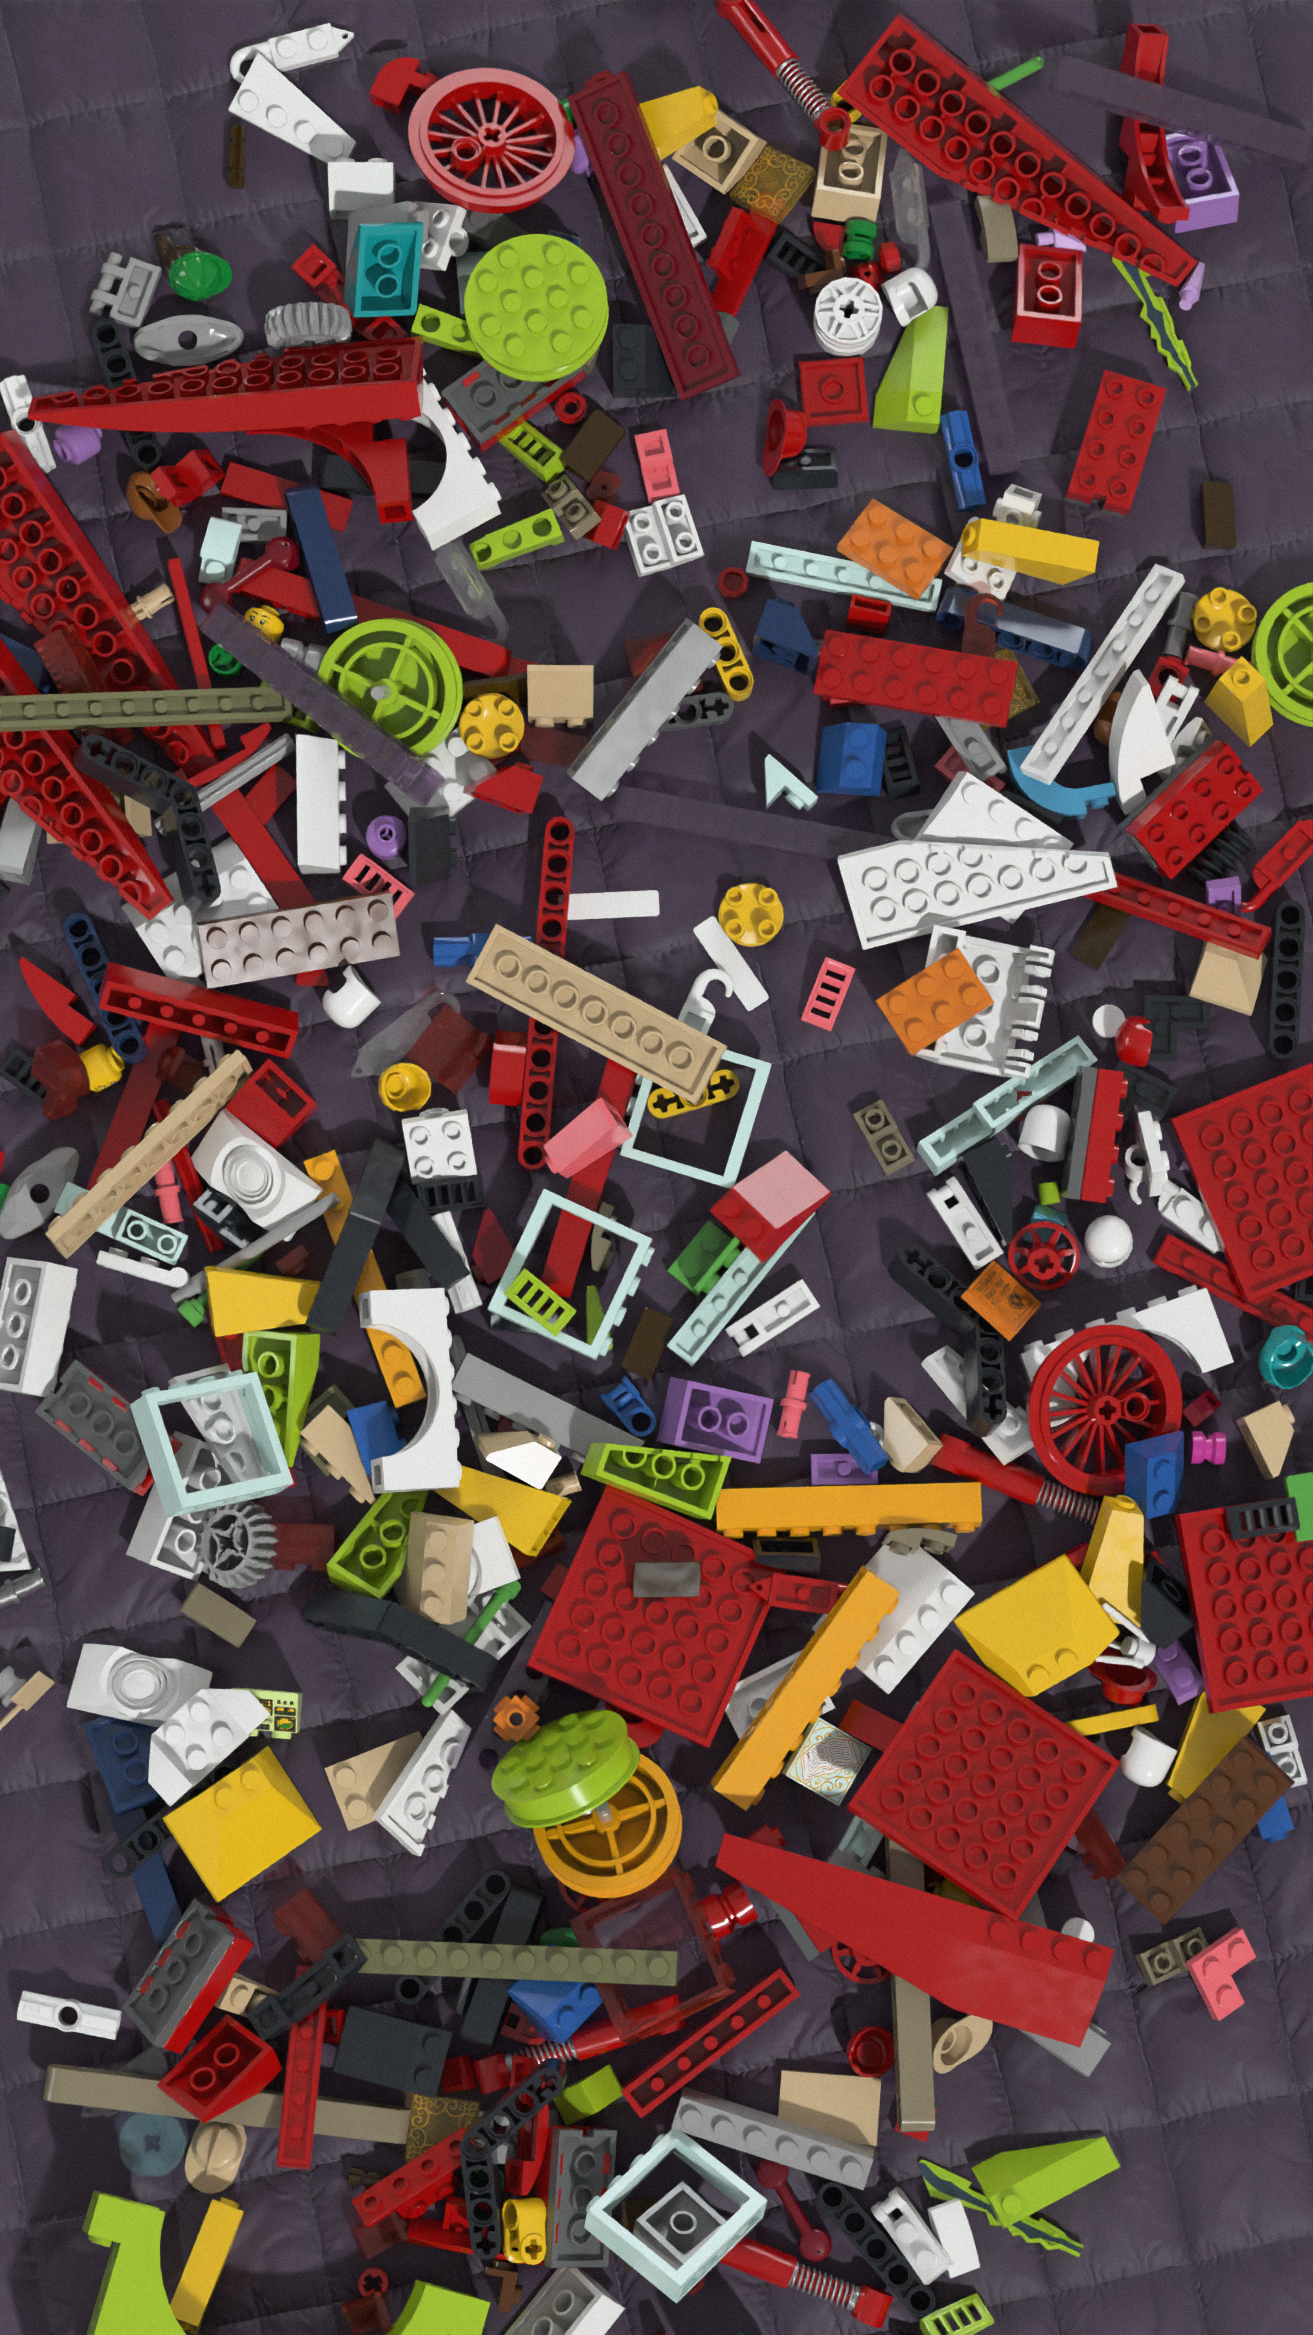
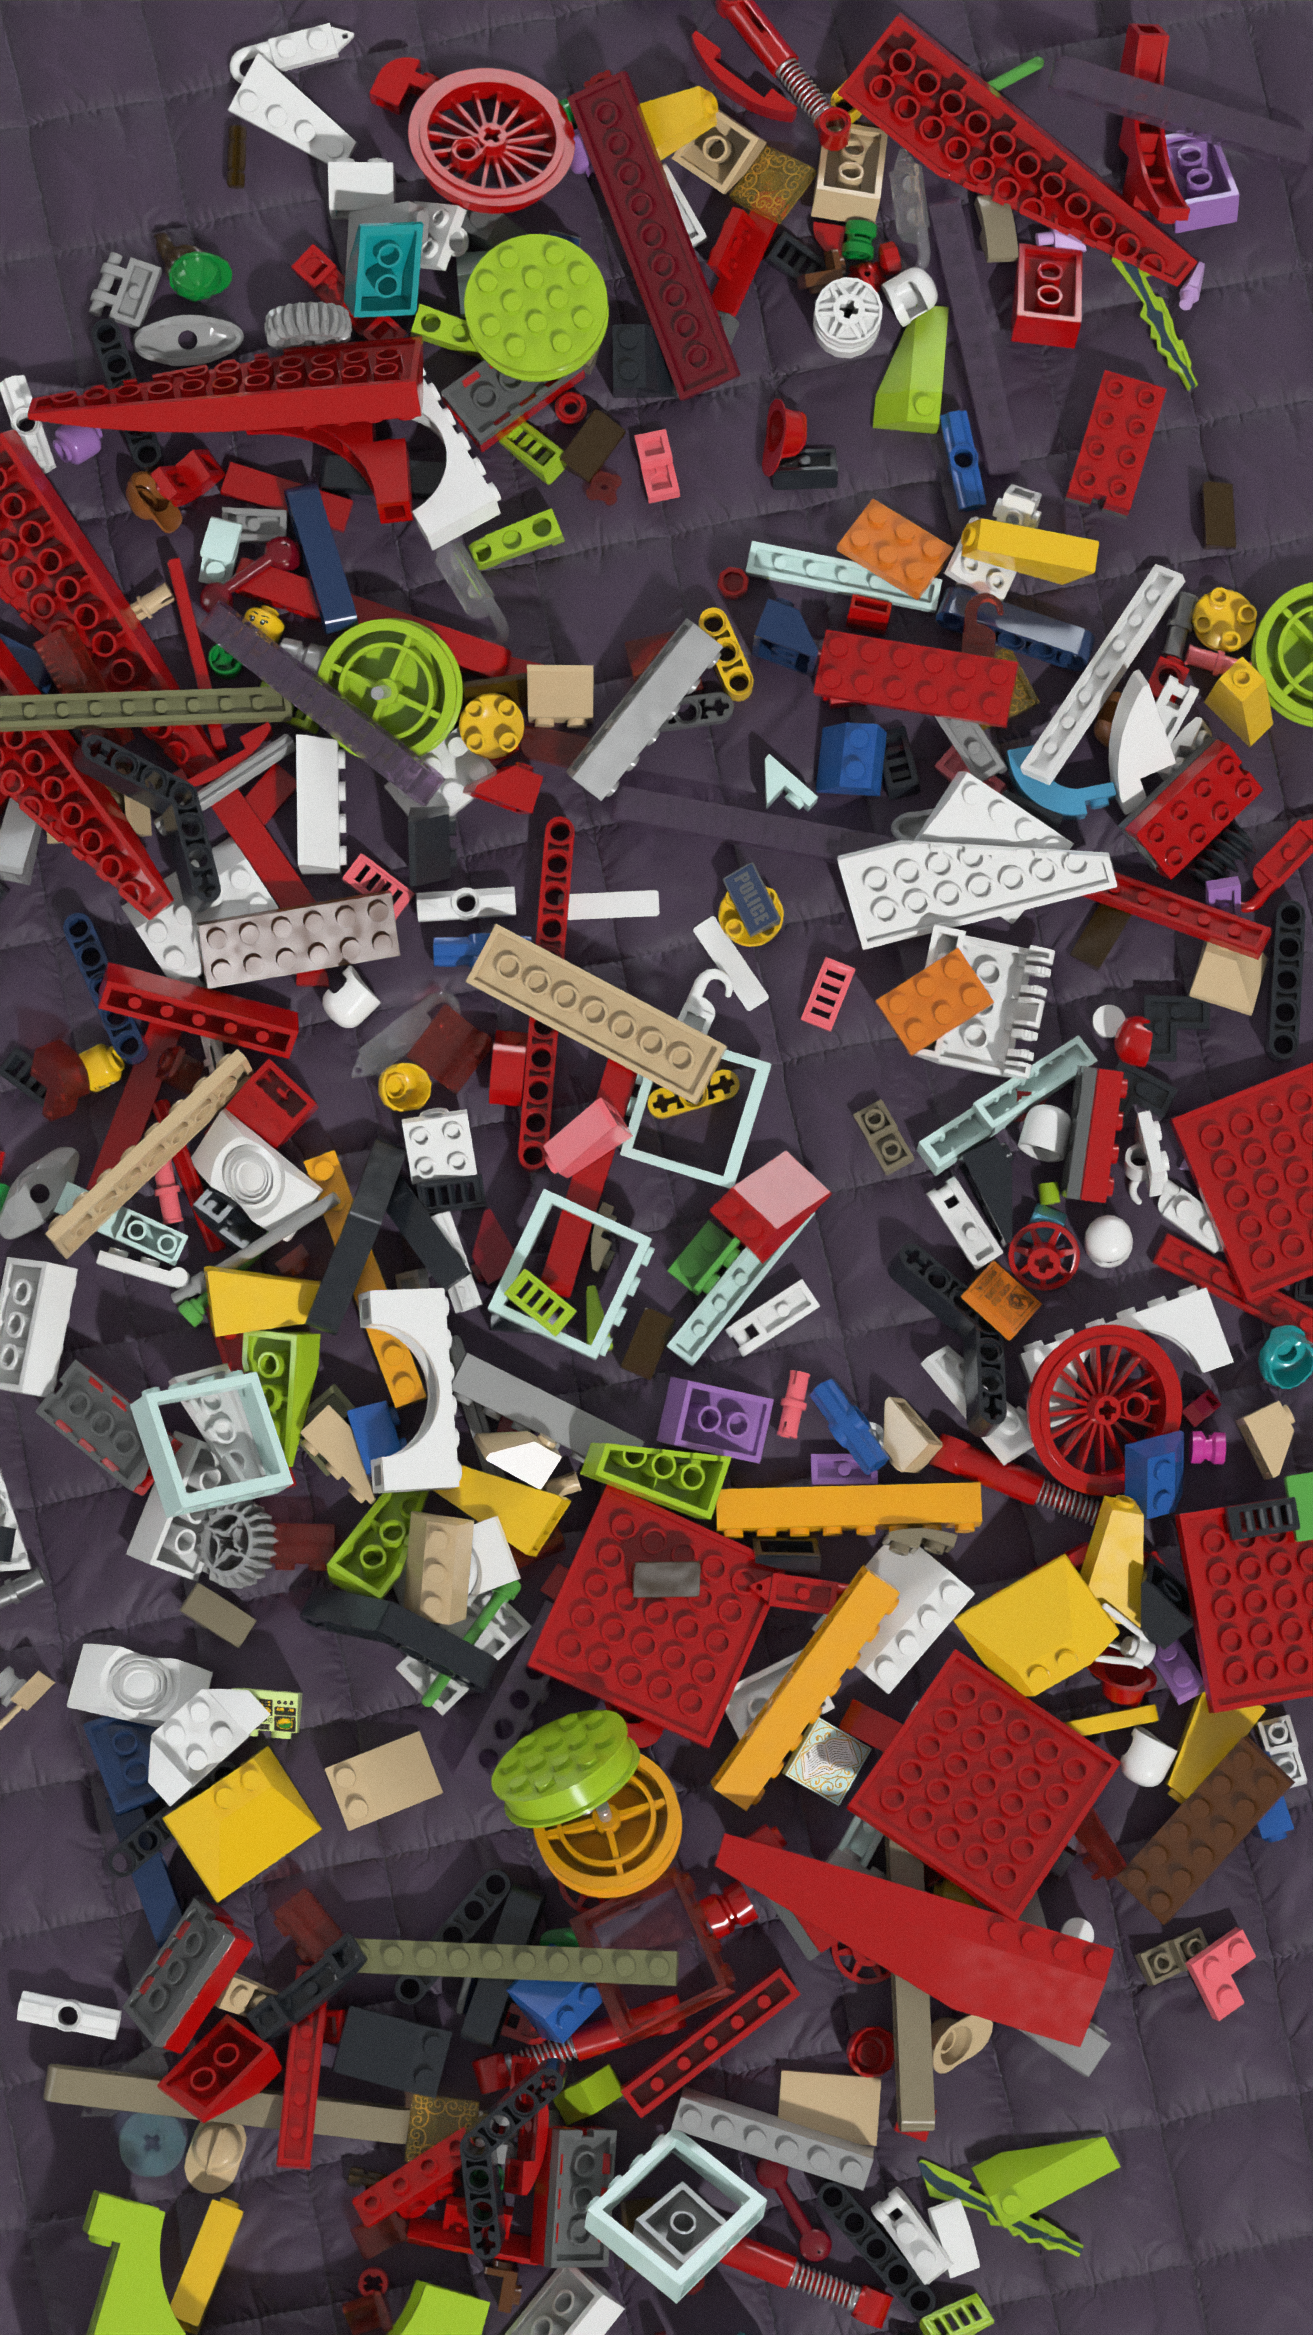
red slope [18,957,97,1049] -> none
medium lavender head [366,815,408,860] -> none
white wing [373,1709,472,1857] -> none
red tile [441,2054,476,2093] -> none
orange brick [493,1695,540,1743] -> none
yellow piece [502,2198,547,2265] -> none
dark tan slope [541,474,602,540] -> none
red piece [582,499,631,550] -> none
blue piece [599,1376,657,1439] -> none
white slope [624,494,704,577] -> none
red tile [798,356,869,427] -> none
none -> white piece [416,887,516,922]
none -> red slope [691,30,797,122]
none -> slope [722,862,781,938]

